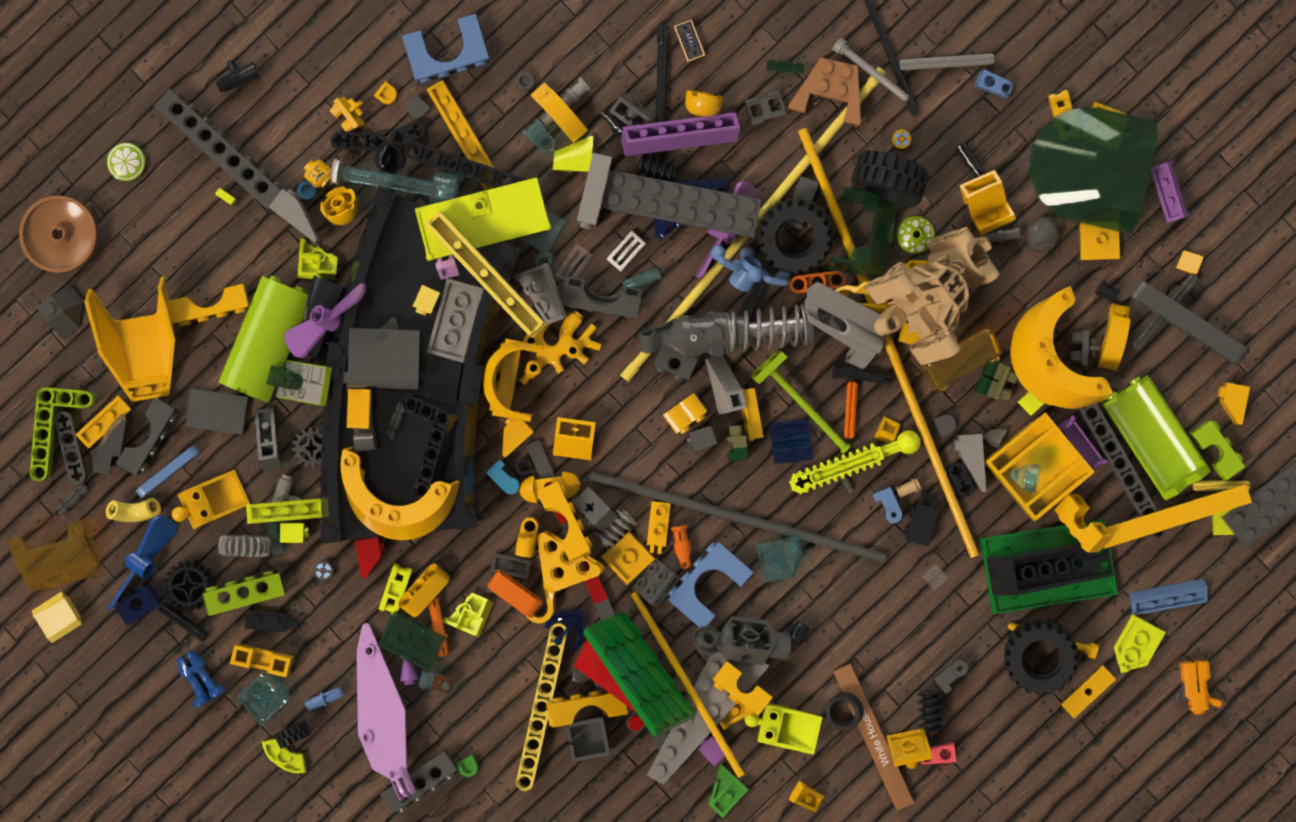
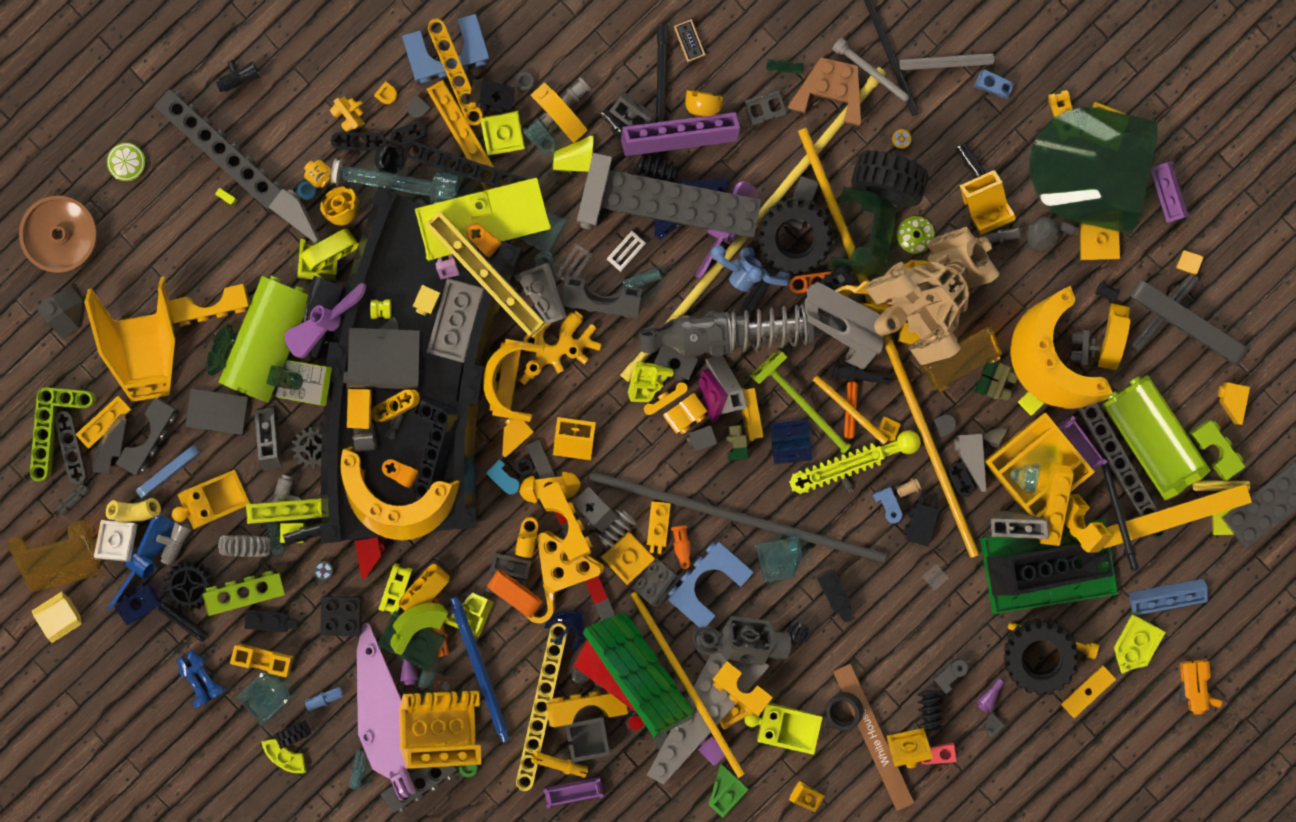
none -> white tile [94,520,138,562]
none -> light grey piece [156,521,192,566]
none -> clear green tile [207,324,236,376]
none -> black pin [283,523,321,546]
none -> neon yellow beam [301,228,359,272]
none -> black brick [320,596,362,637]
none -> clear light blue axle [348,750,366,789]
none -> neon yellow wheel [370,299,392,319]
none -> yellow beam [372,389,420,422]
none -> light orange piece [382,459,418,489]
none -> lime arch [390,603,448,655]
none -> yellow slope [399,691,481,769]
none -> yellow beam [428,18,483,126]
none -> blue piece [450,596,510,742]
none -> light orange piece [466,223,502,259]
none -> black brick [469,79,515,113]
none -> neon yellow tile [480,111,525,156]
none -> yellow pin [531,751,588,778]
none -> medium lavender container [543,776,604,809]
none -> neon yellow slope [628,362,674,402]
none -> yellow plate [644,383,687,415]
none -> magenta wing [698,369,728,422]
none -> yellow piece [812,375,888,445]
none -> black hinge [816,568,853,623]
none -> black hips [820,264,855,291]
none -> medium lavender cone [976,679,1004,713]
none -> dark grey tile [985,712,1005,738]
none -> dark grey slope [991,511,1049,539]
none -> yellow arch [1039,464,1074,546]
none -> dark grey tile [1058,223,1079,236]
none -> black bar [1101,463,1139,571]

